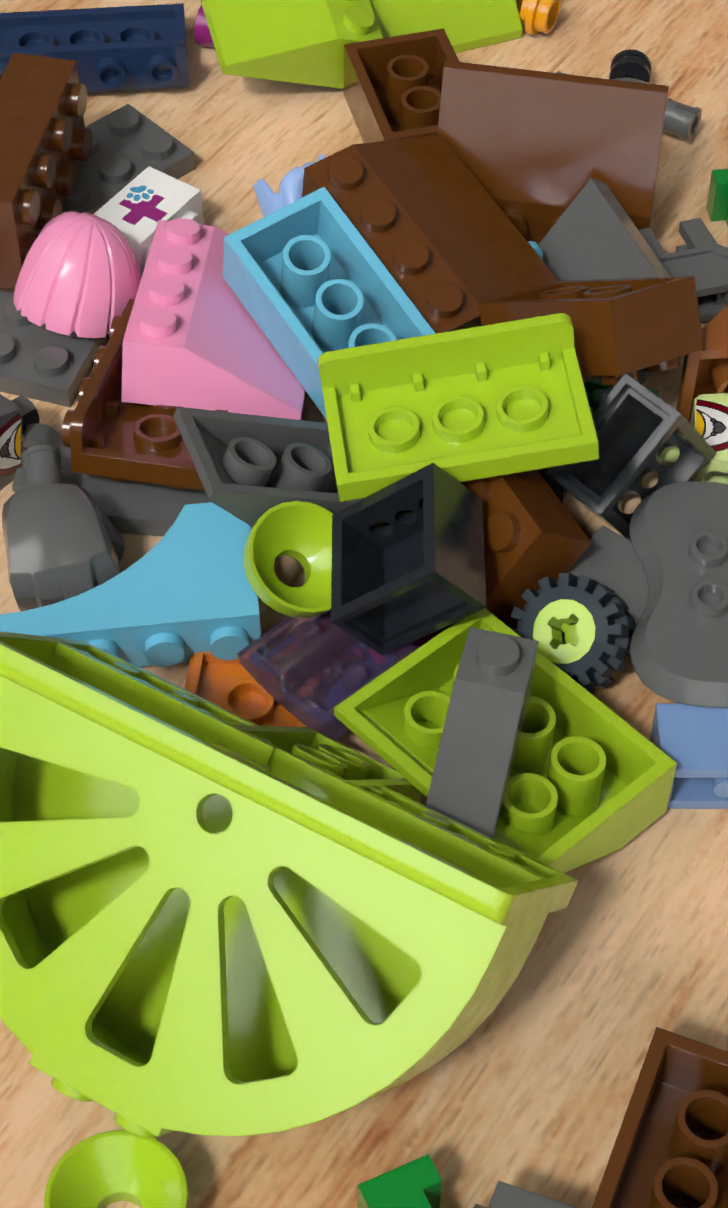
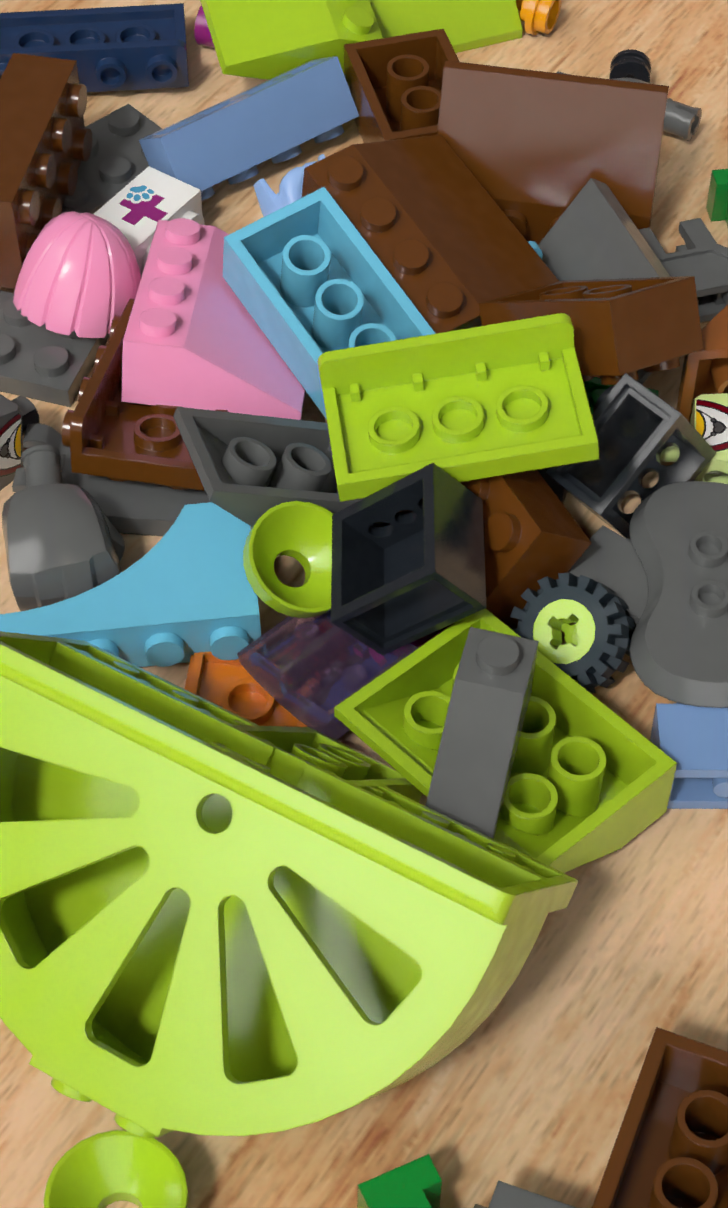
none -> medium blue brick [139,56,359,201]

